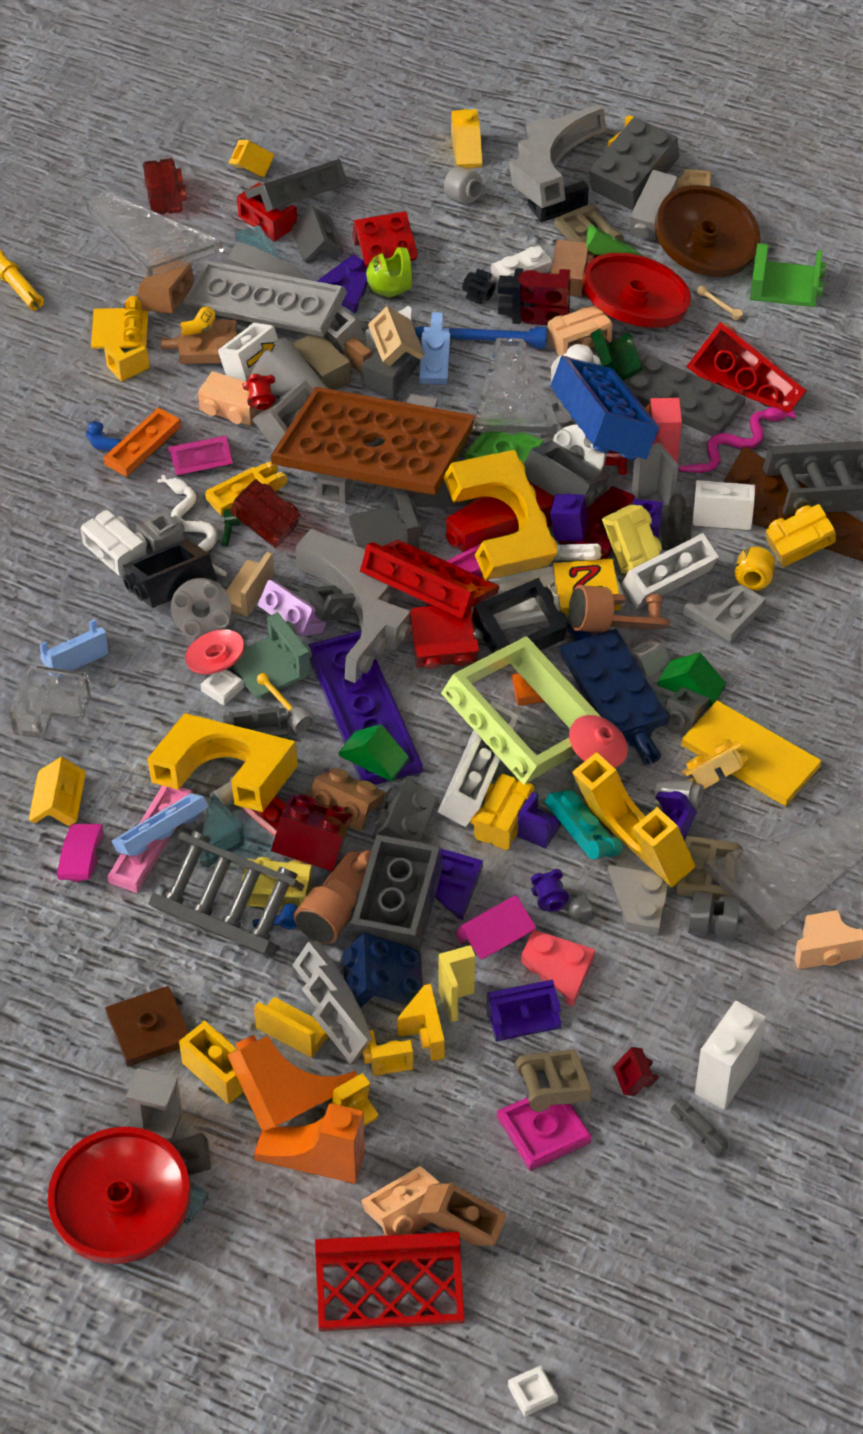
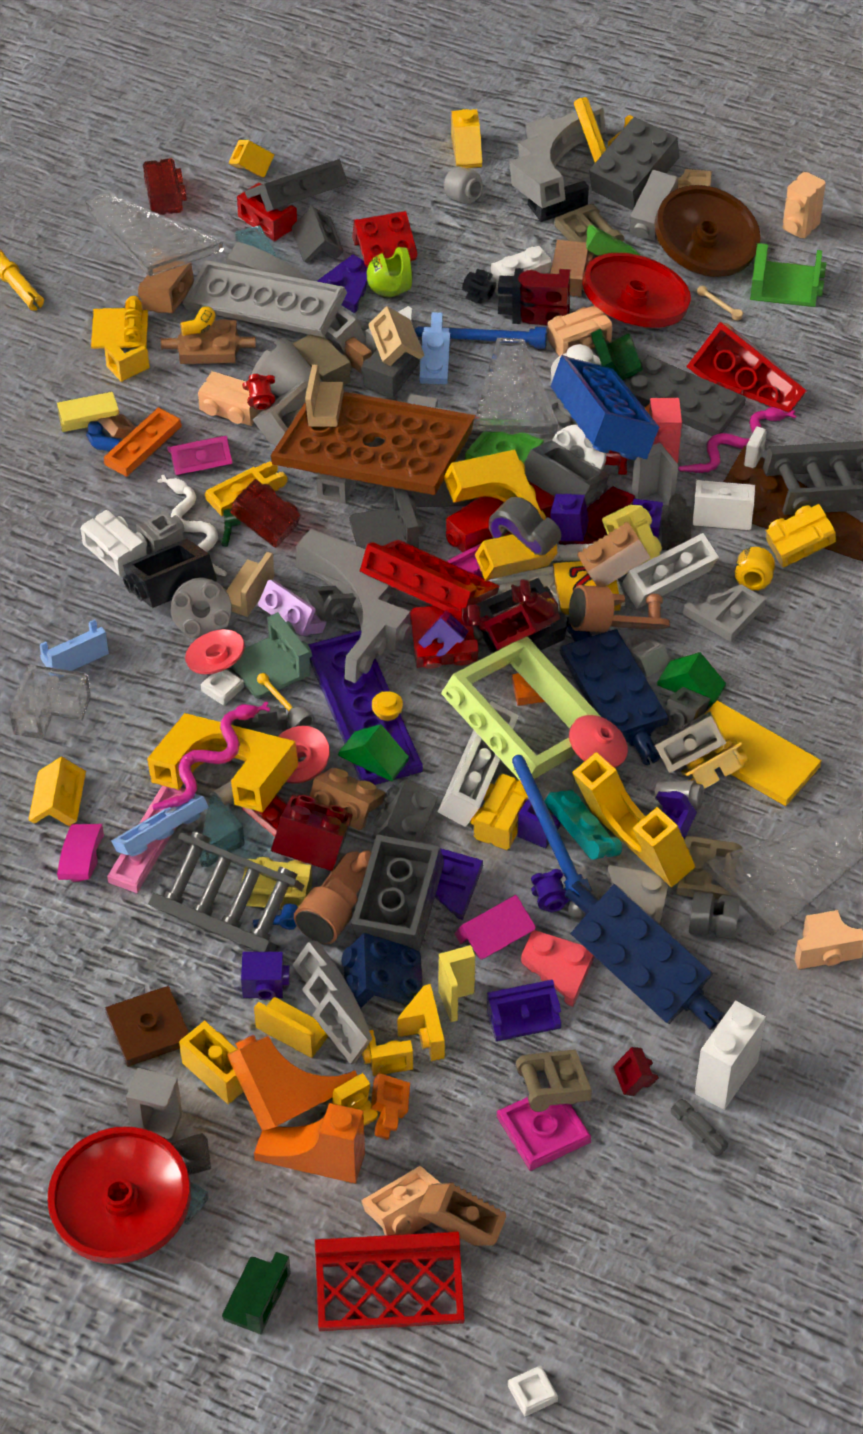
white brick [218,323,278,381] -> none
none -> light yellow panel [57,392,119,432]
none -> medium nougat tile [98,414,136,439]
none -> dark pink animal [152,702,270,810]
none -> dark green panel [222,1252,291,1335]
none -> dark purple brick [241,952,290,1000]
none -> coral dish [278,726,330,783]
none -> tan panel [305,365,344,427]
none -> orange plate [371,1073,410,1140]
none -> yellow plate [372,691,403,721]
none -> dark purple hinge [418,610,469,657]
none -> dark red torso [462,579,560,650]
none -> dark grey animal [489,497,561,555]
none -> blue piece [512,755,593,902]
none -> dark blue plate [565,880,725,1030]
none -> yellow axle [574,97,606,163]
none -> medium nougat brick [577,522,651,587]
none -> dark tan brick [655,711,726,773]
none -> white tile [744,427,767,468]
none -> light nougat brick [782,172,826,239]

